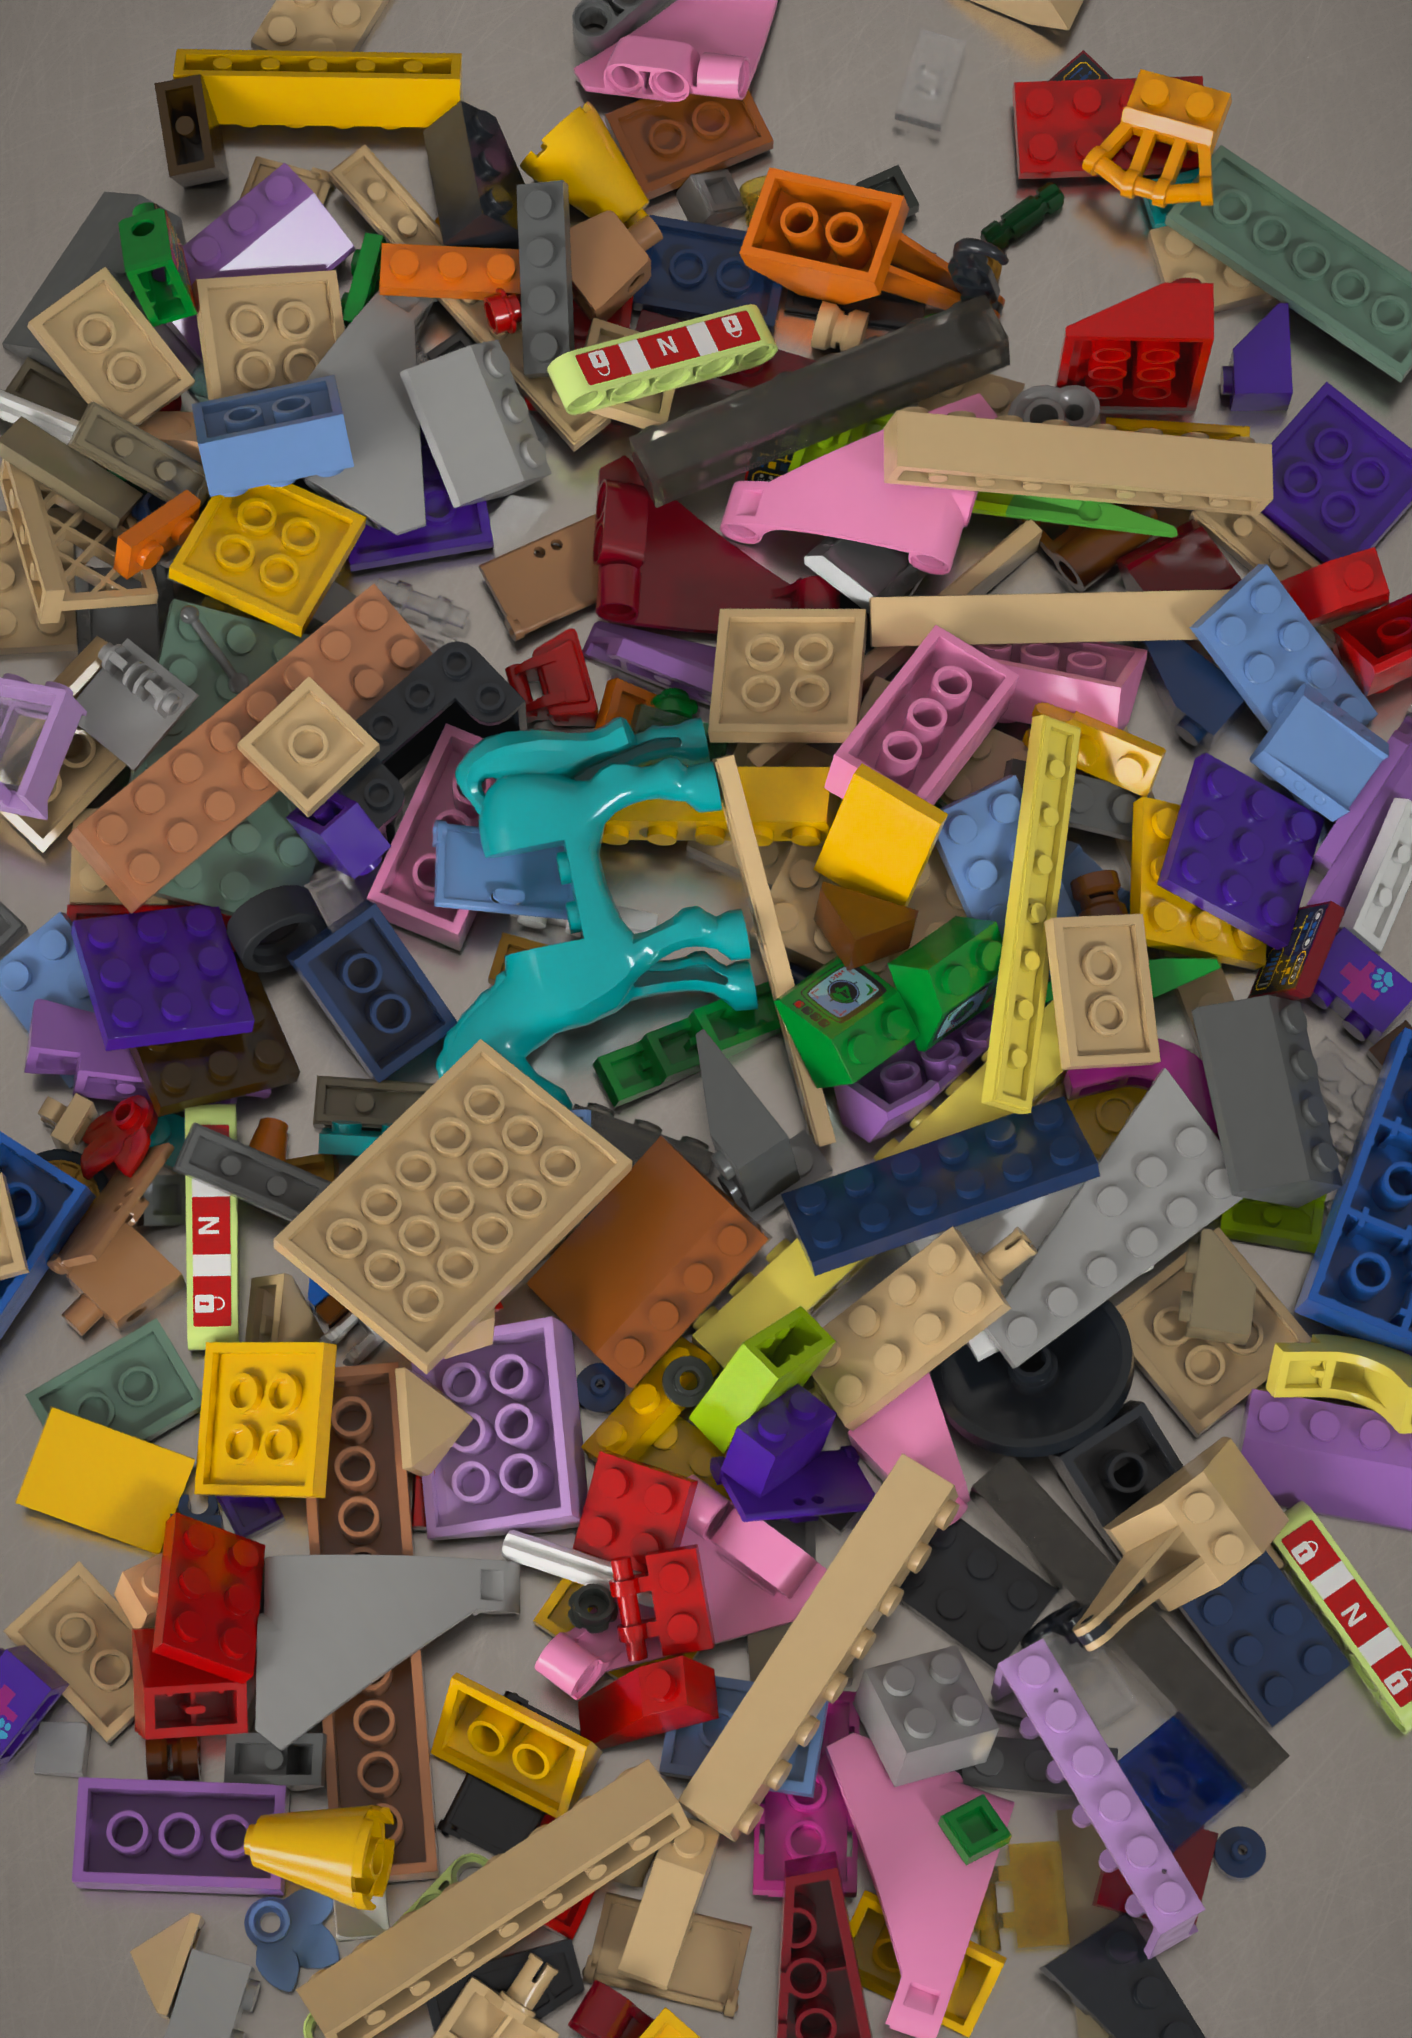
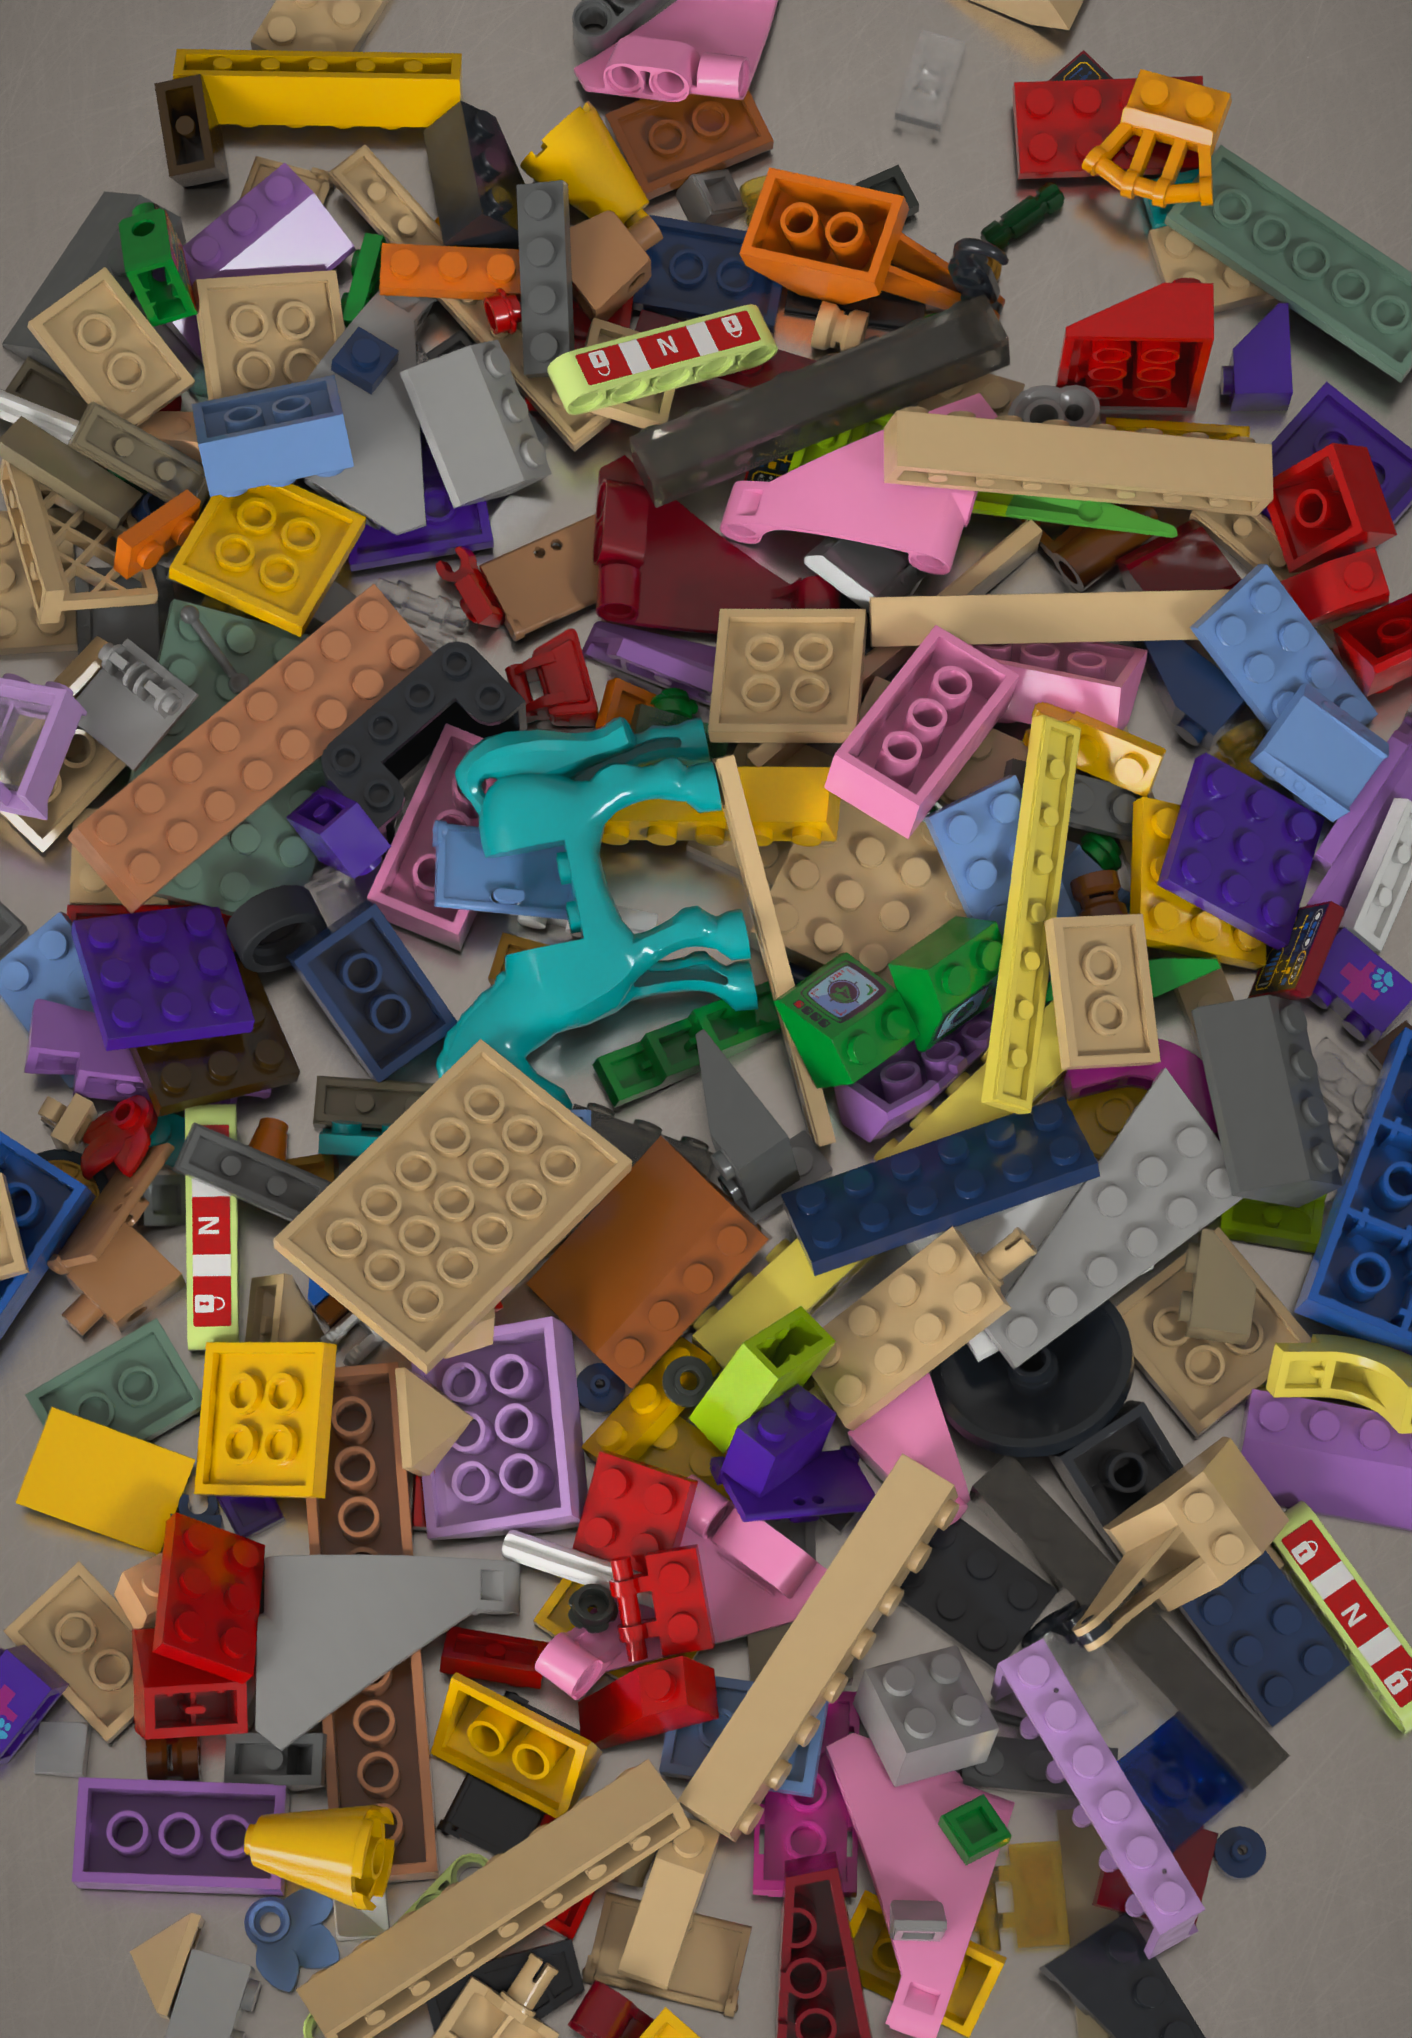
tan plate [237,677,380,818] -> none
yellow tile [813,763,948,907] -> none
reddish brown slope [814,881,919,971] -> none
none -> dark blue plate [331,326,399,395]
none -> red plate [436,546,505,628]
none -> red plate [439,1627,549,1689]
none -> light grey slope [890,1900,947,1941]
none -> green plate [1080,831,1122,871]
none -> clear yellow wheel [1216,719,1265,781]
none -> red slope [1267,443,1397,573]

